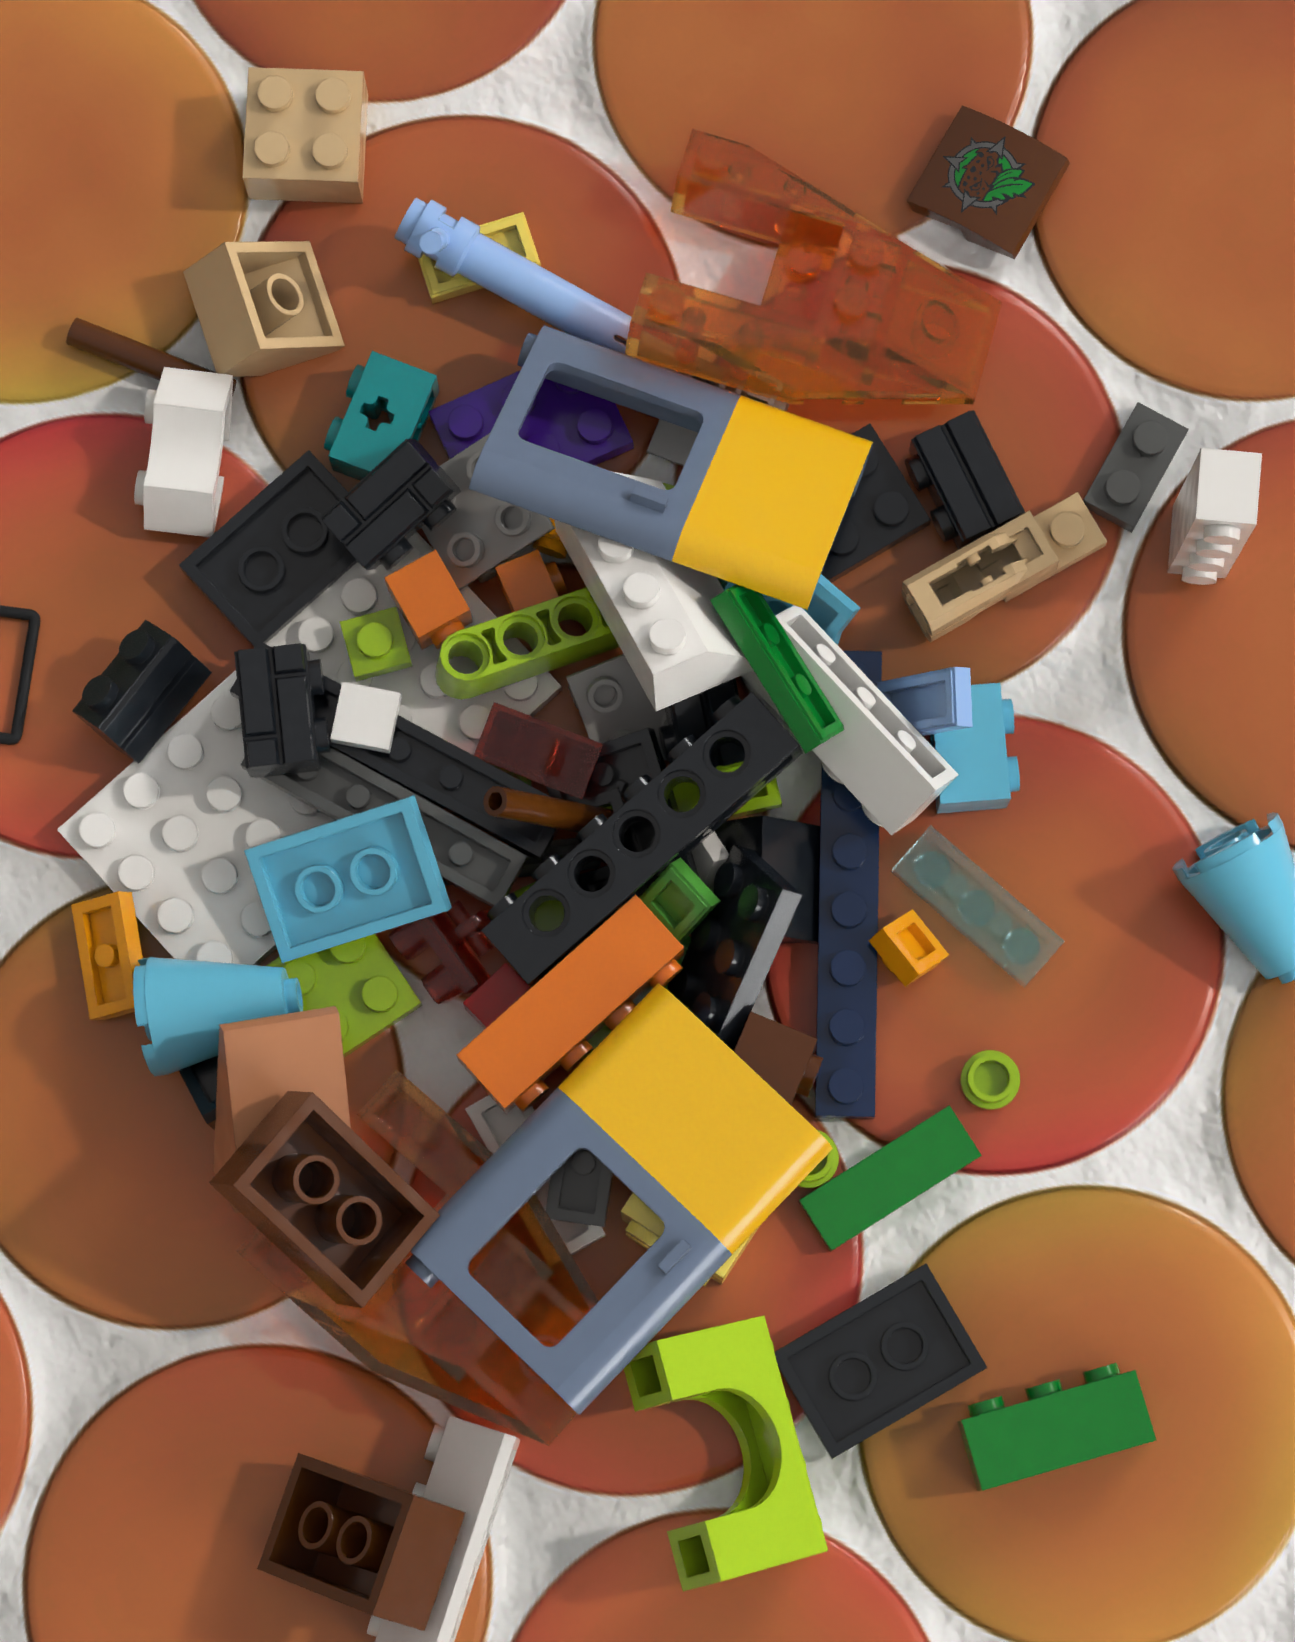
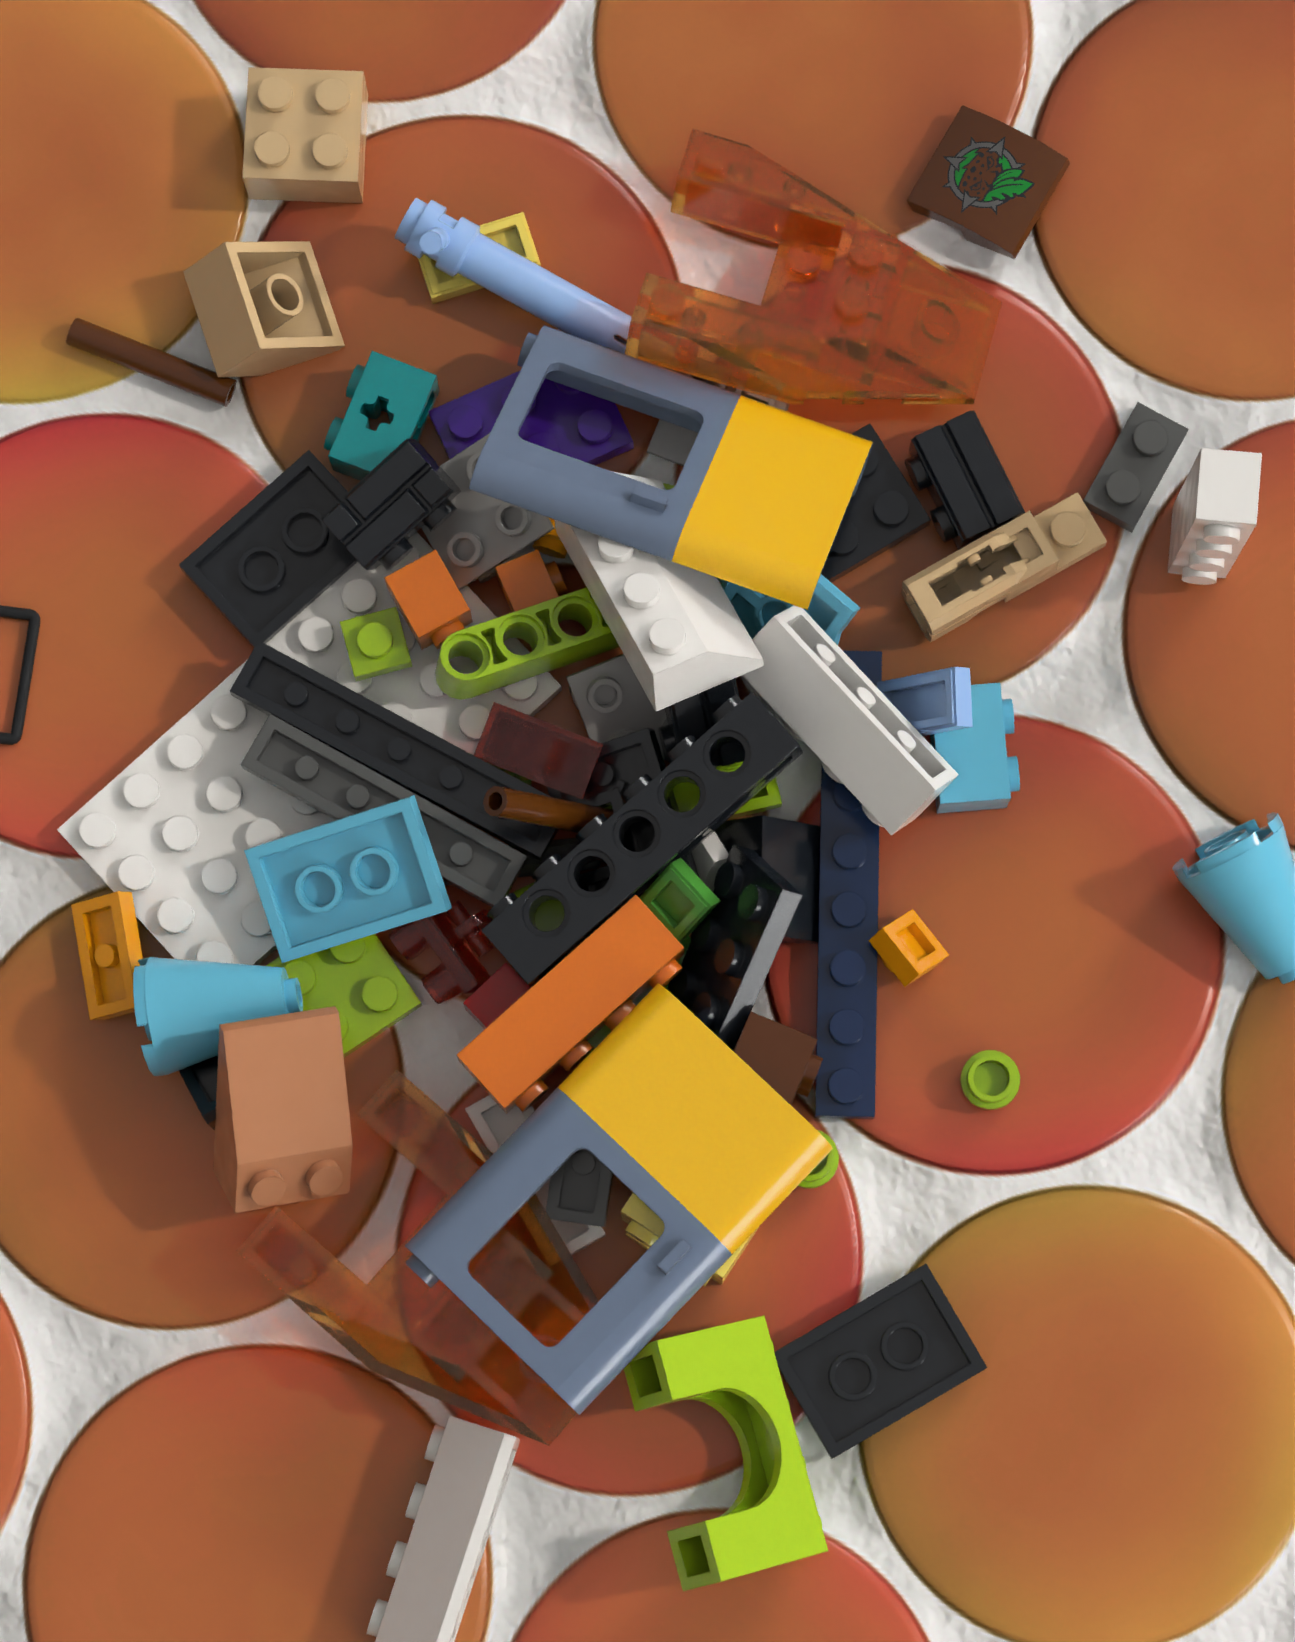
black brick [72,620,212,764] -> none
white brick [134,367,233,537] -> none
reddish brown brick [209,1091,440,1308] -> none
black brick [234,643,330,778] -> none
reddish brown brick [257,1453,466,1631] -> none
white tile [330,682,402,754] -> none
green tile [710,585,844,754] -> none
green tile [799,1105,982,1252] -> none
clear light blue plate [891,825,1065,988] -> none
green brick [957,1363,1156,1491] -> none

